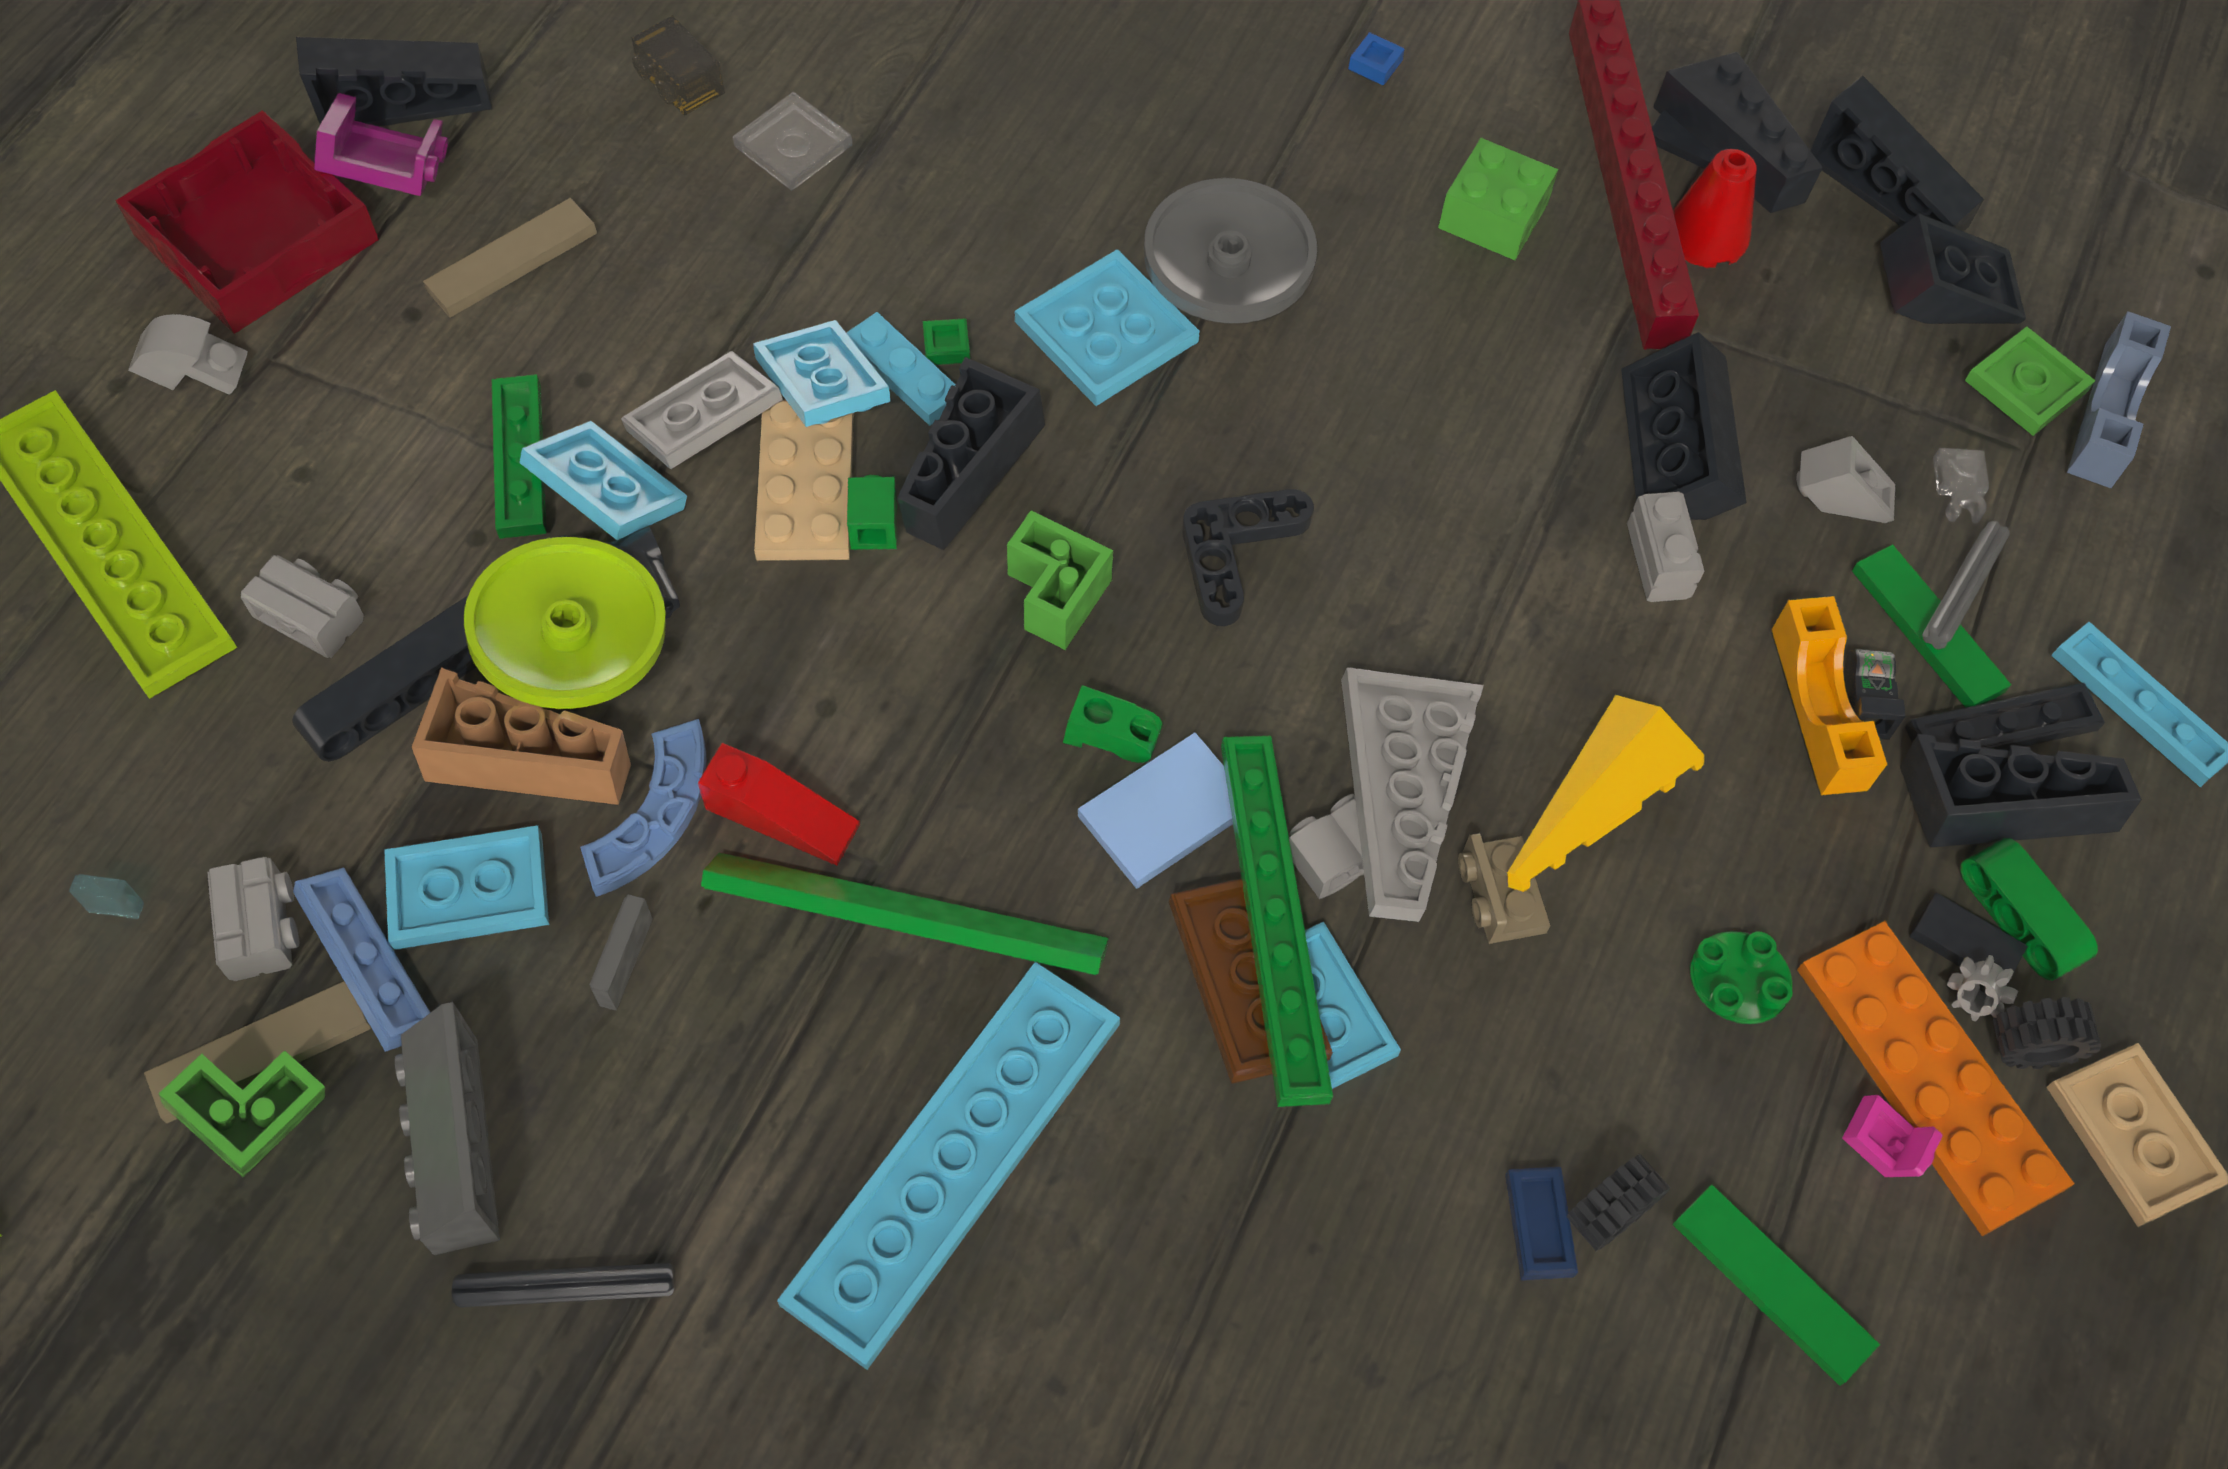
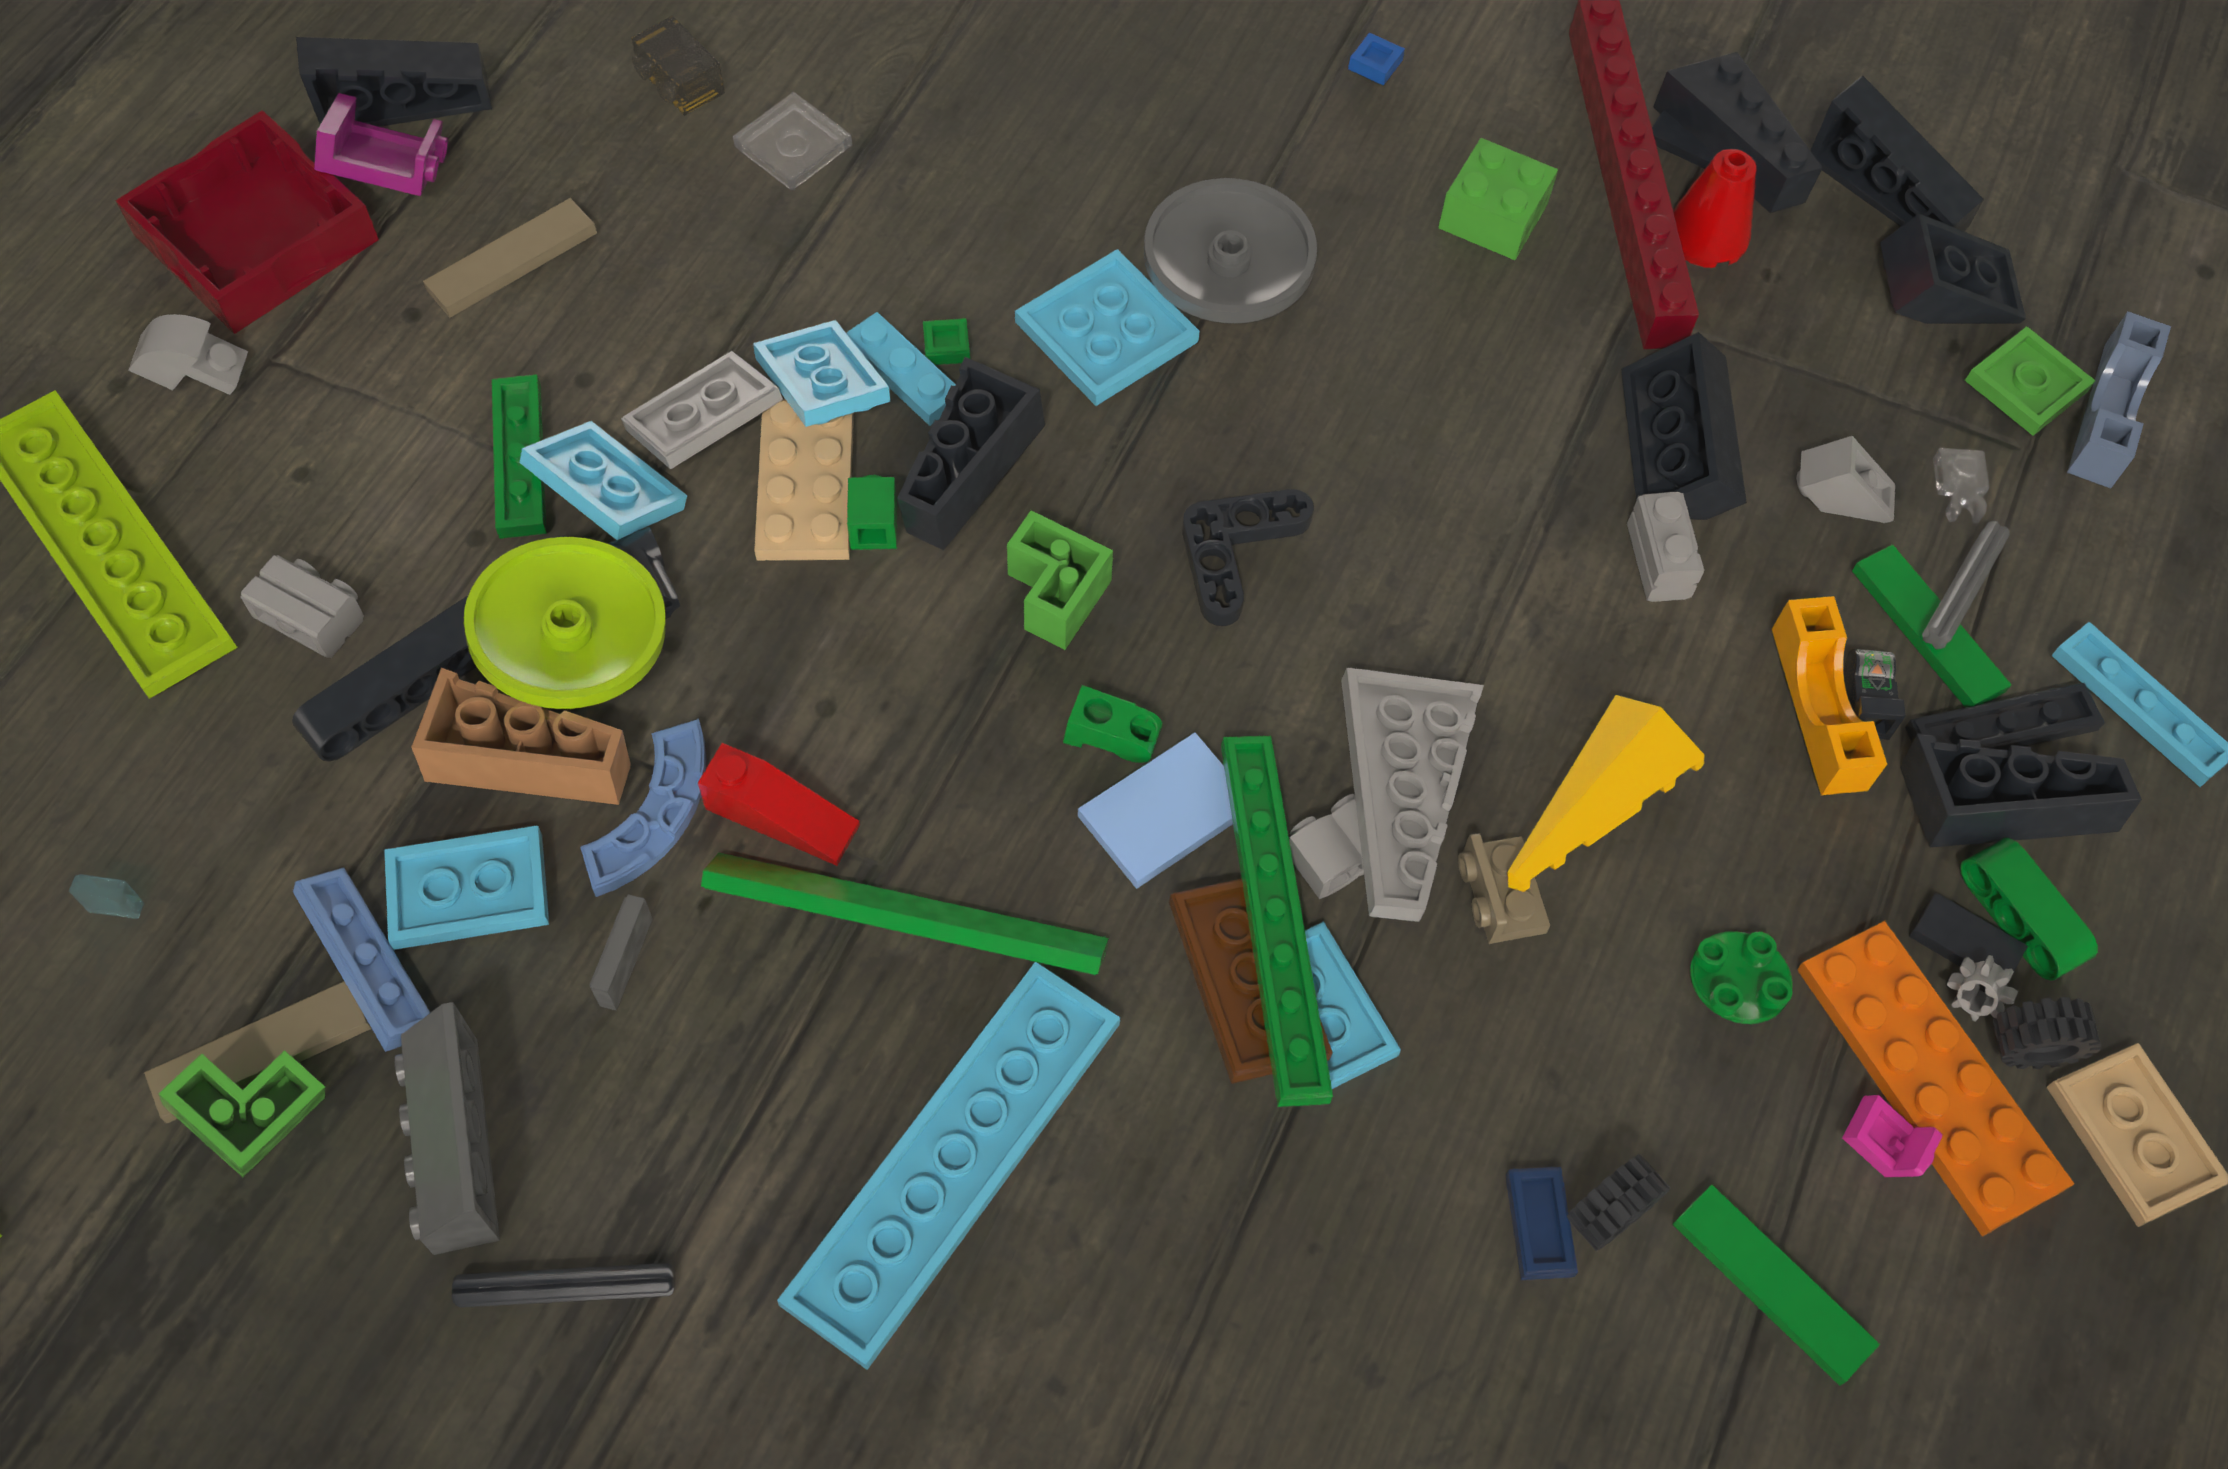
light grey brick [207,857,299,981] -> none

